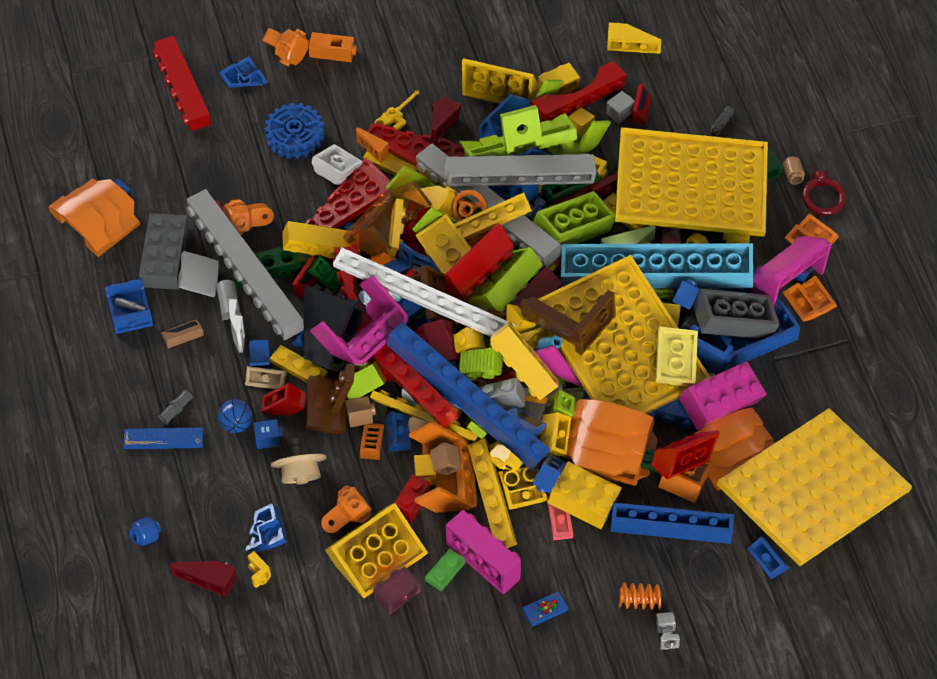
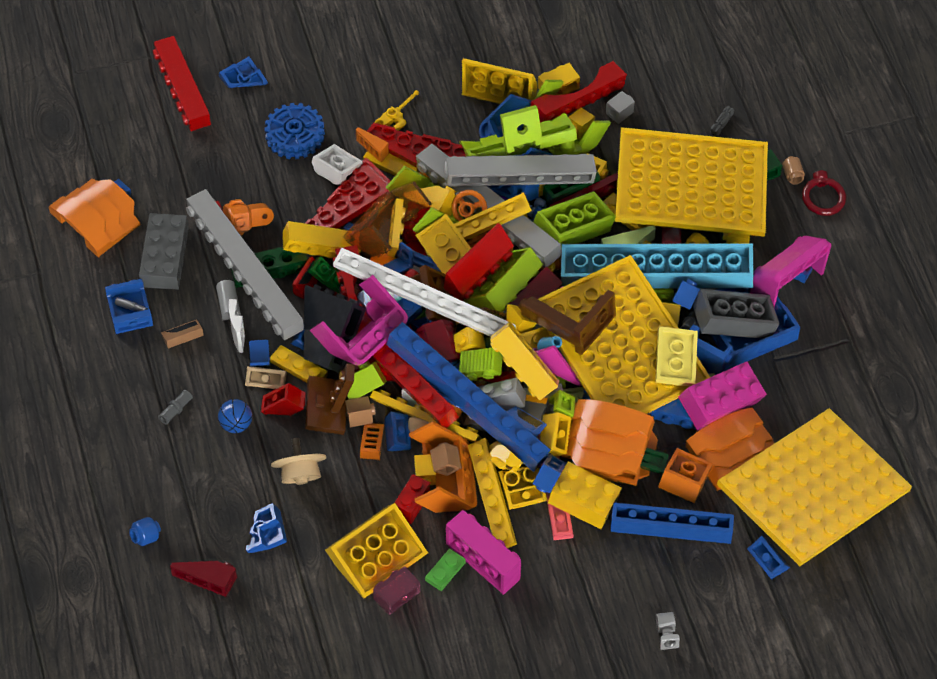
blue tile [123,428,203,449] -> none
light grey slope [178,251,218,297] -> none
yellow bracket [248,551,271,588] -> none
blue brick [254,420,283,449] -> none
orange piece [262,28,309,67] -> none
orange brick [309,32,357,62] -> none
orange piece [321,486,371,533] -> none
dark red slope [430,96,462,144] -> none
lime plate [467,420,488,439] -> none
blue tile [522,591,568,627] -> none
yellow slope [607,23,661,54] -> none
orange piece [619,582,661,610] -> none
red slope [632,84,651,124] -> none
red slope [651,430,720,480] -> none
orange slope [783,276,837,322] -> none
orange slope [785,213,839,245] -> none

